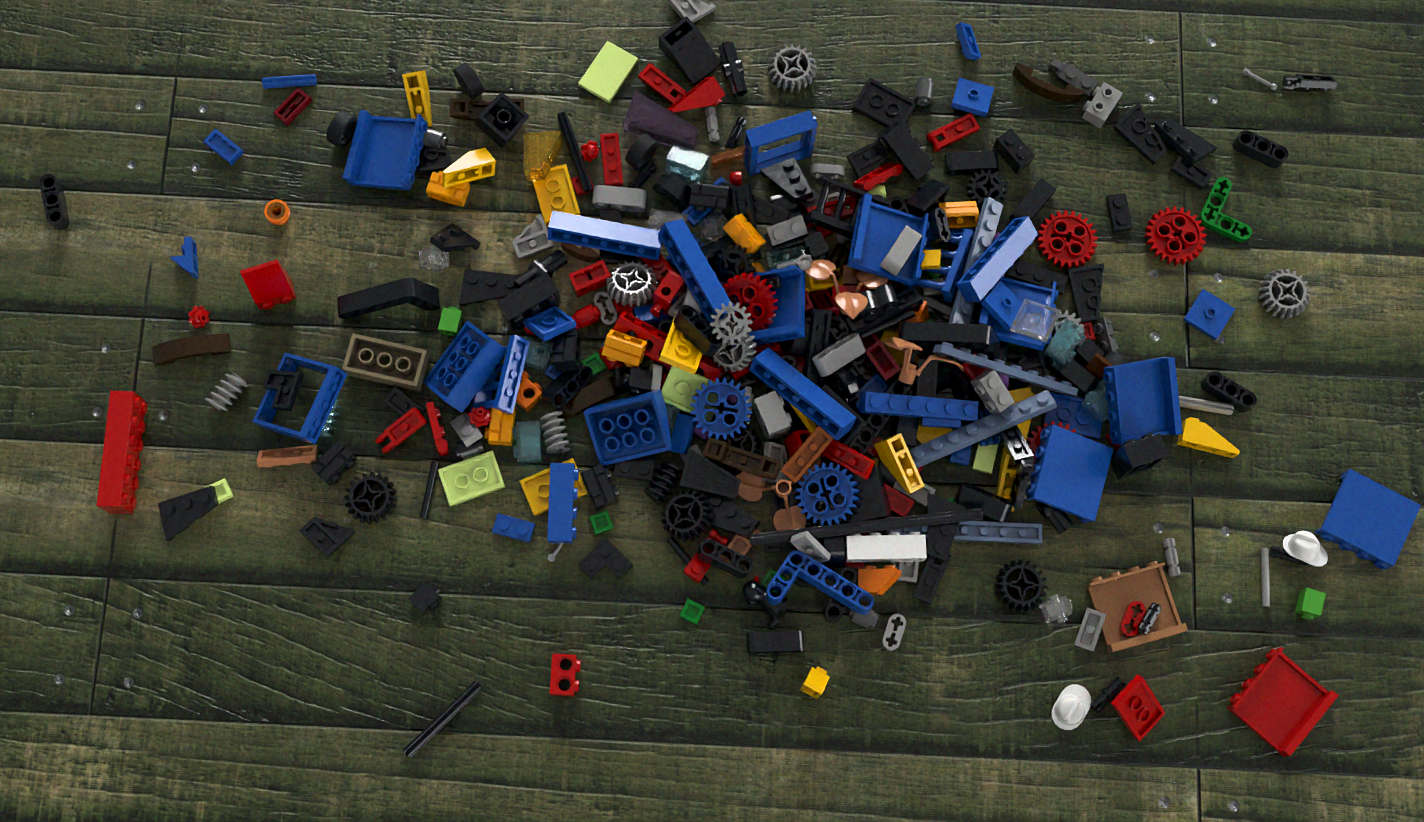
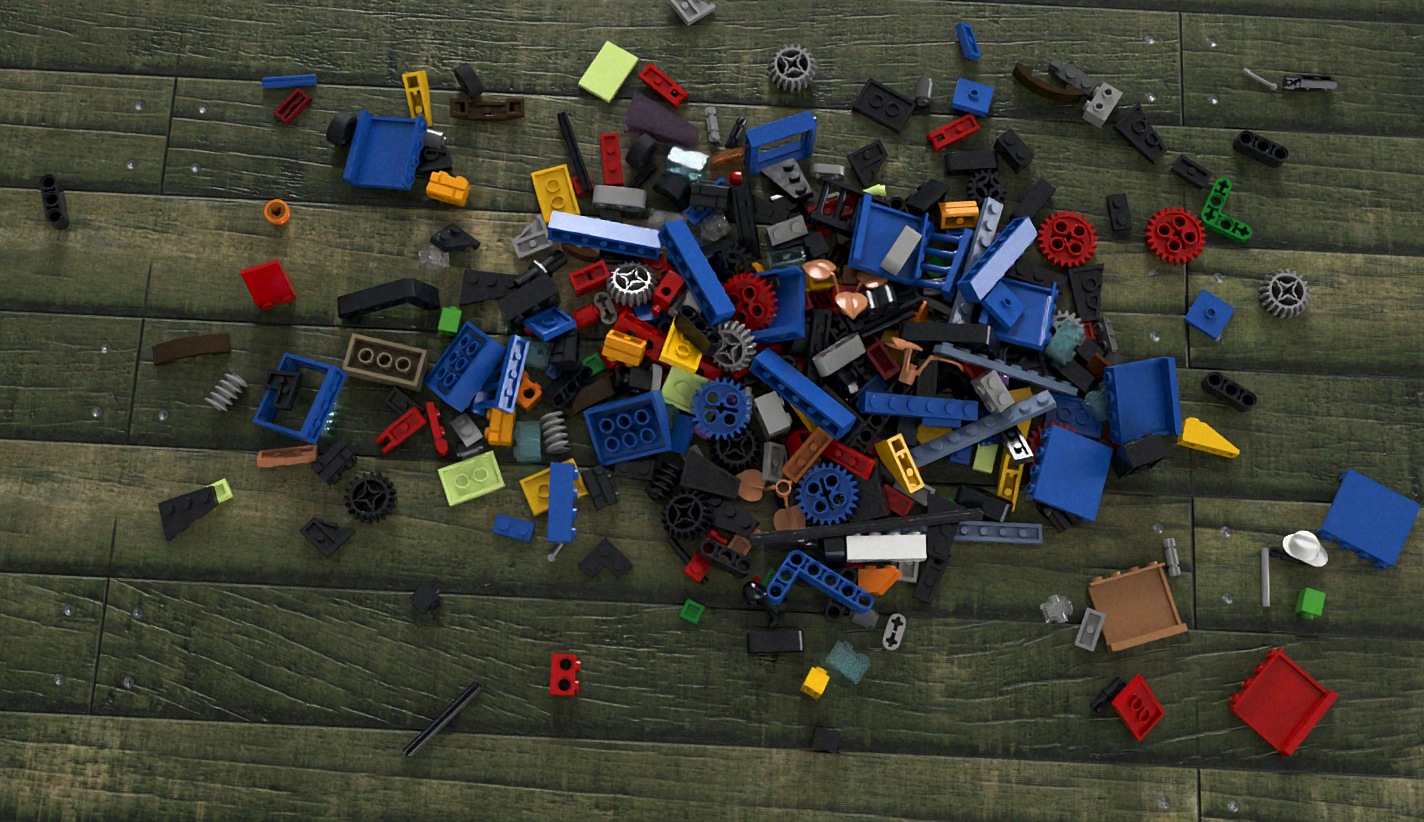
red brick [96,391,148,514] -> none
blue slope [170,237,199,279] -> none
red plant [188,306,209,328] -> none
blue plate [203,128,244,166] -> none
black bar [420,461,439,519] -> none
yellow slope [442,148,496,188] -> none
red plant [468,406,492,427] -> none
black slope [475,91,530,149] -> none
clear yellow slope [524,131,563,181] -> none
red plant [581,140,599,162] -> none
green tile [589,510,614,536] -> none
black slope [659,16,722,85] -> none
red slope [666,76,725,113] -> none
dark brown slope [702,437,782,480] -> none
light grey gear [710,301,753,344] -> none
black piece [718,41,748,98] -> none
light orange brick [723,214,766,254] -> none
light grey bar [777,255,813,271] -> none
light grey plate [790,531,831,563] -> none
red hinge [852,163,903,192] -> none
black wedge [876,122,934,181] -> none
yellow tile [921,249,941,270] -> none
black beam [928,208,951,244] -> none
black gear [993,559,1048,613] -> none
clear slope [1010,298,1061,343] -> none
black hinge [1010,460,1034,509] -> none
white piece [1052,684,1091,730] -> none
red beam [1119,601,1146,638] -> none
black axle [1137,603,1161,635] -> none
black wing [1153,117,1217,165] -> none
light grey axle [1179,396,1234,415] -> none
none -> black brick [810,727,842,753]
none -> clear light blue brick [824,640,872,685]

